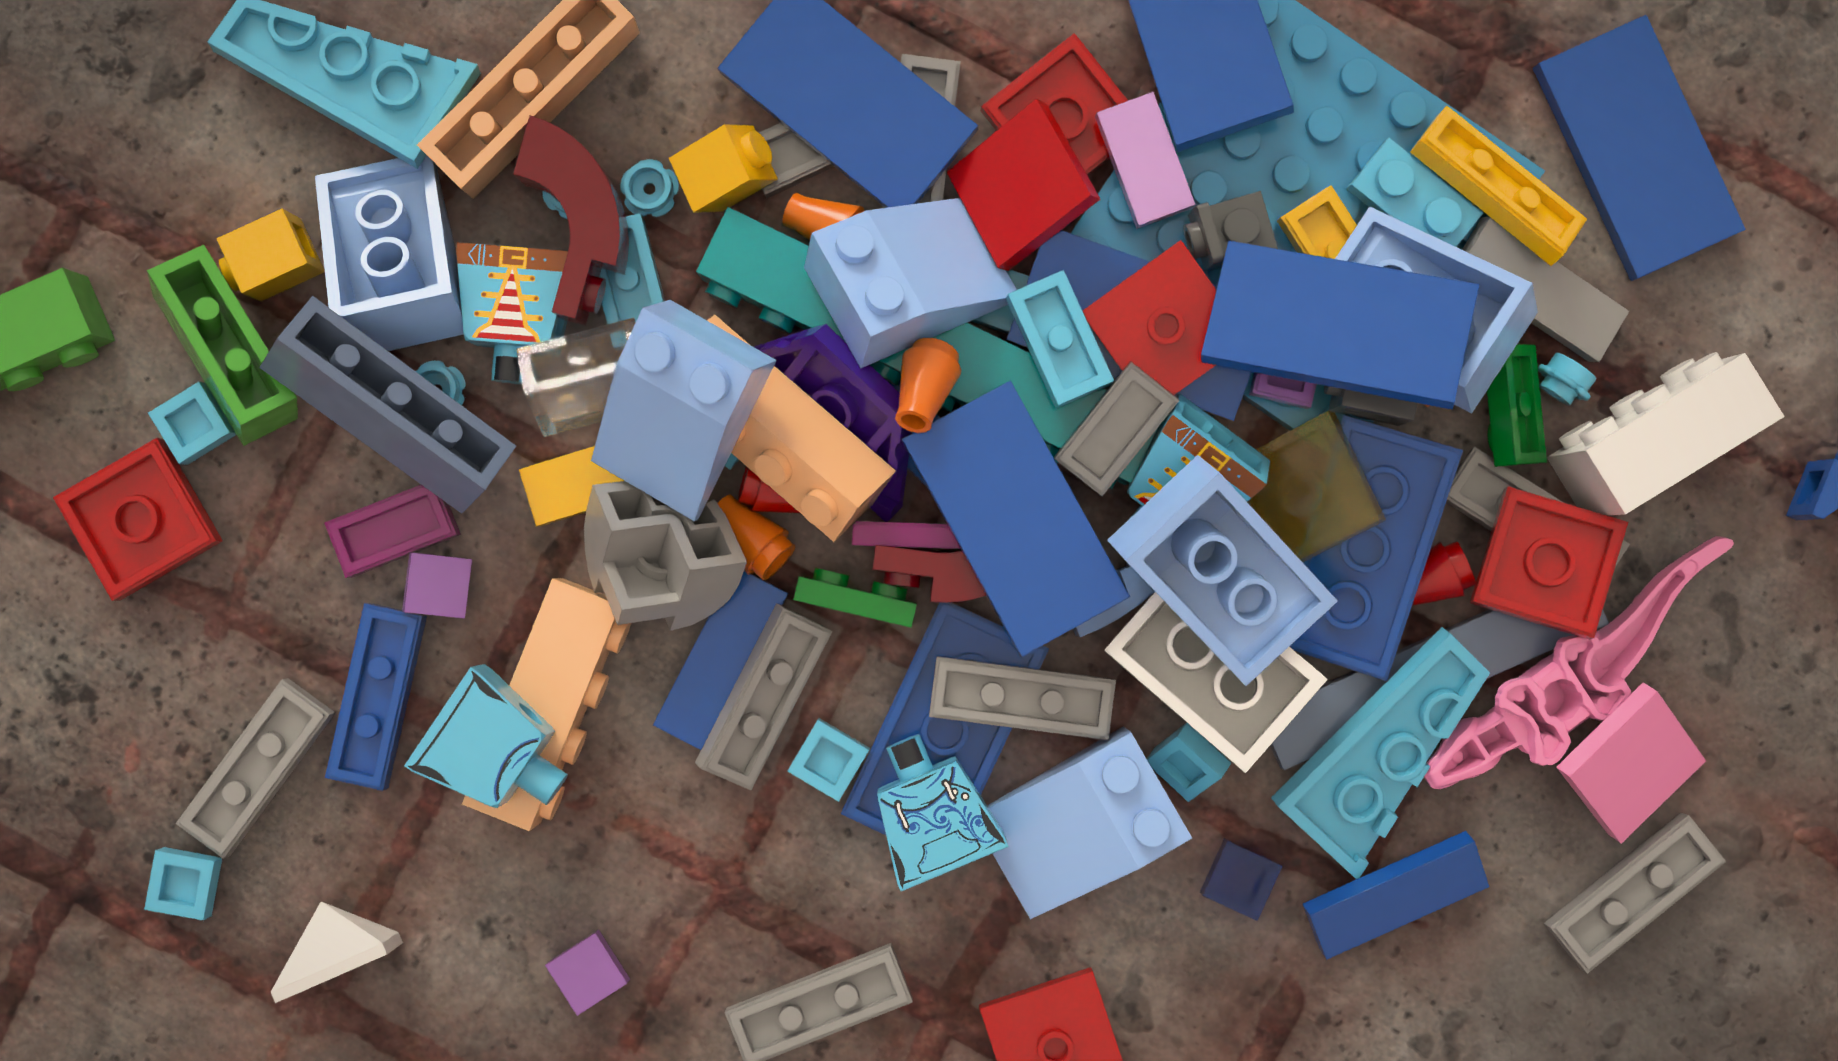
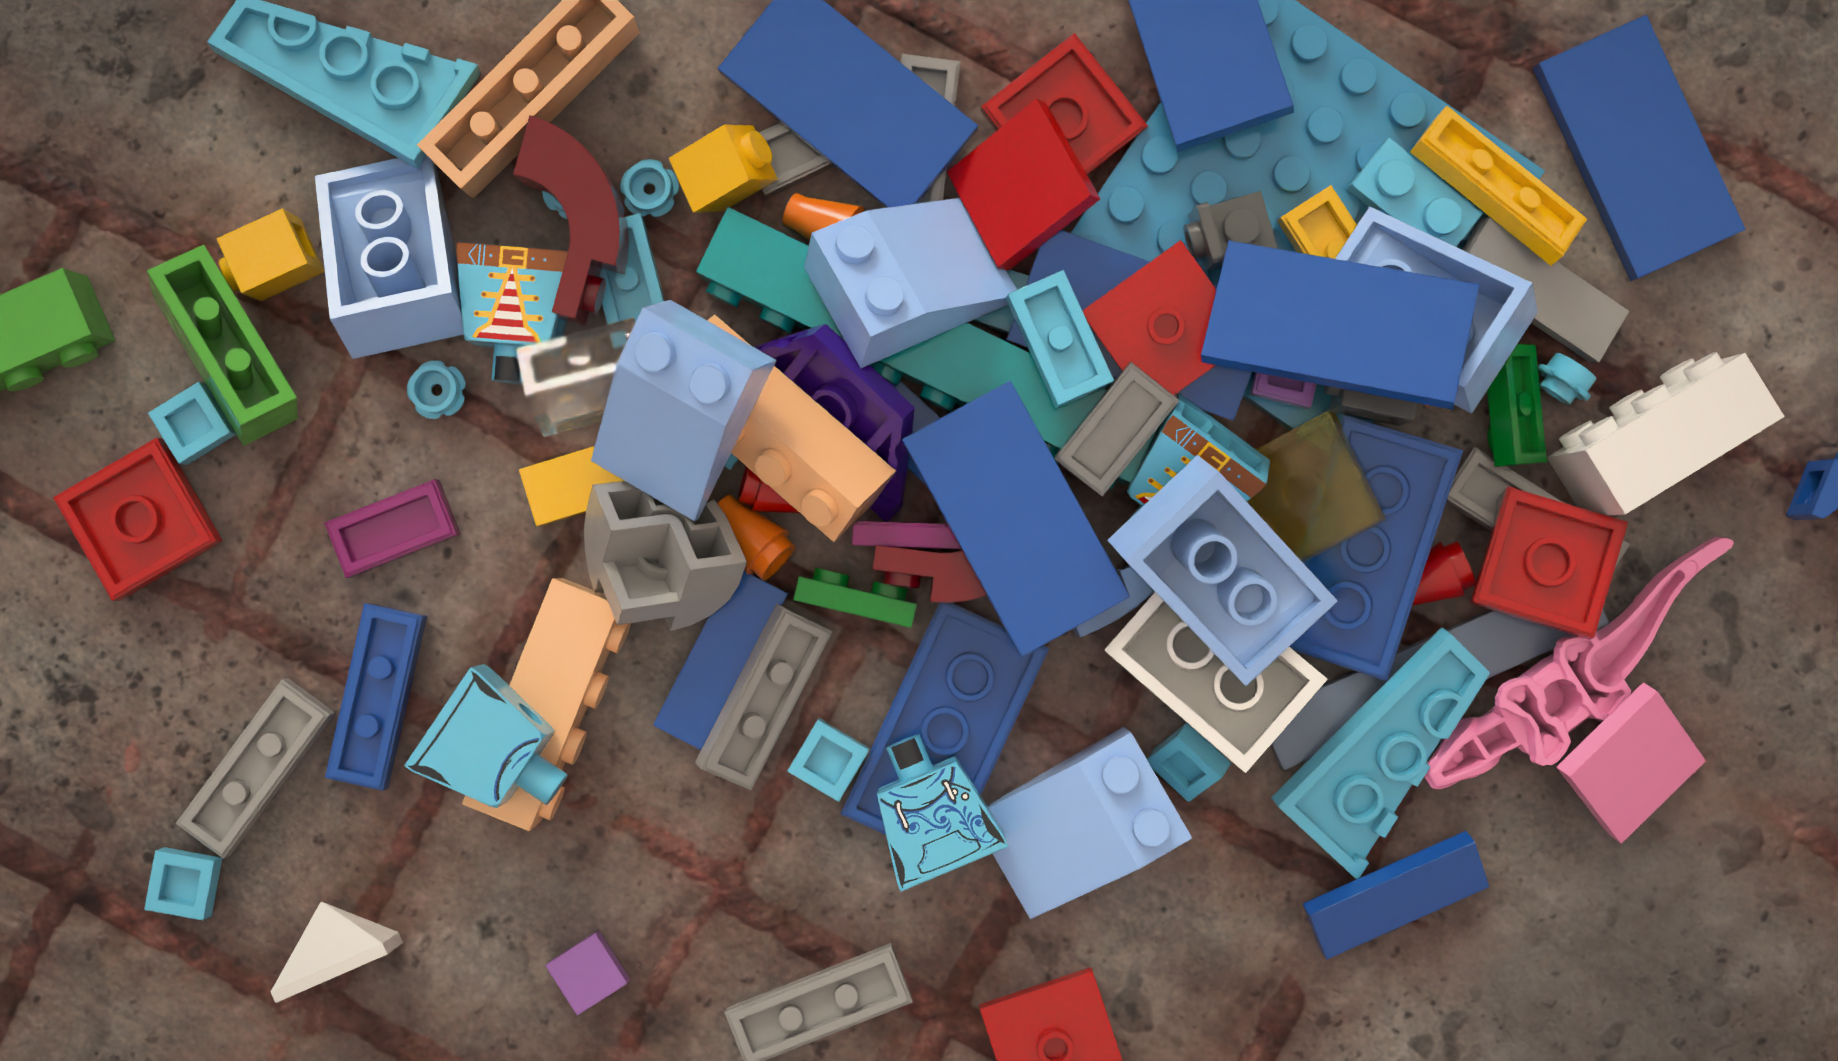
sand blue brick [259,296,516,514] -> none
medium lavender tile [402,552,472,618] -> none
orange cone [895,338,961,433] -> none
light grey tile [929,656,1116,740] -> none
lavender tile [1095,92,1196,229] -> none
clear blue plate [1200,838,1282,921] -> none
light grey tile [1544,813,1726,974] -> none

